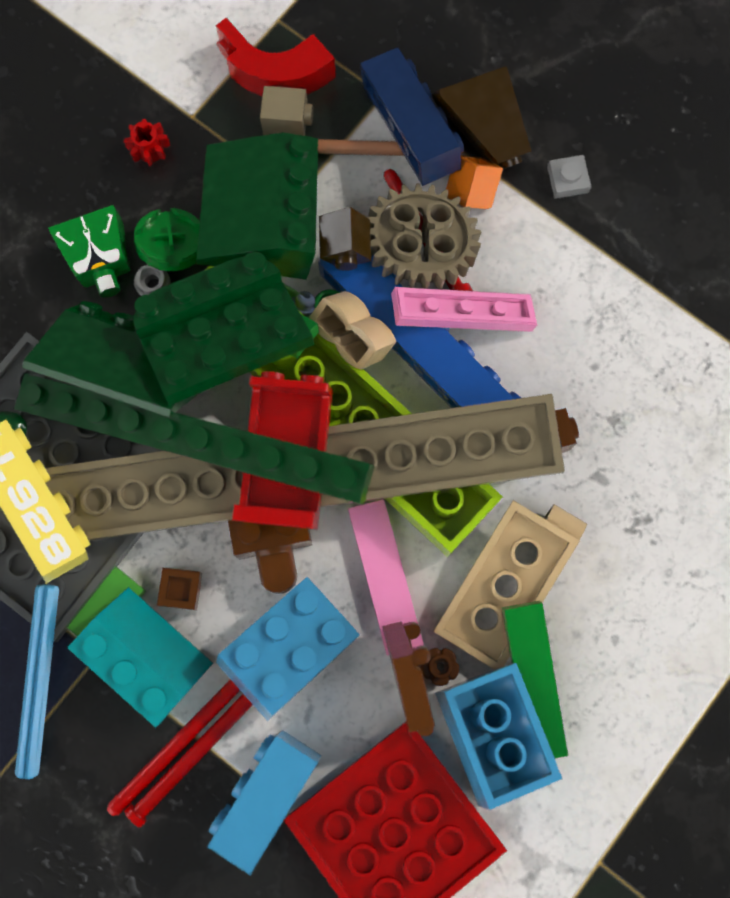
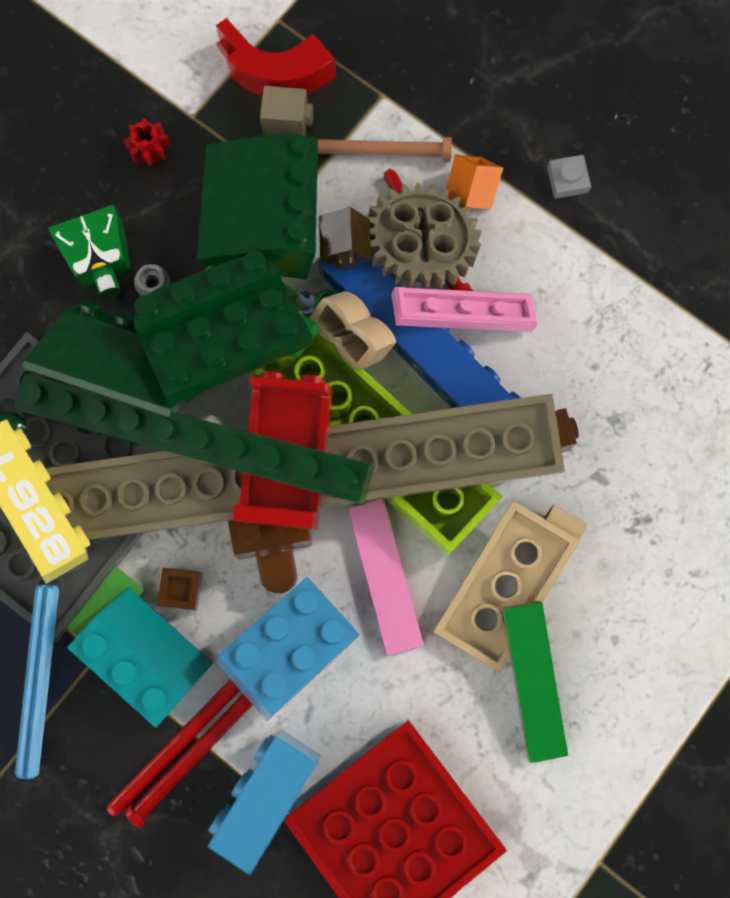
green tile [134,208,200,271] -> none
dark blue brick [360,47,464,186] -> none
reddish brown piece [382,621,435,737] -> none
reddish brown plate [421,648,459,686] -> none
dark brown slope [432,66,532,169] -> none
dark azure slope [435,663,563,810] -> none

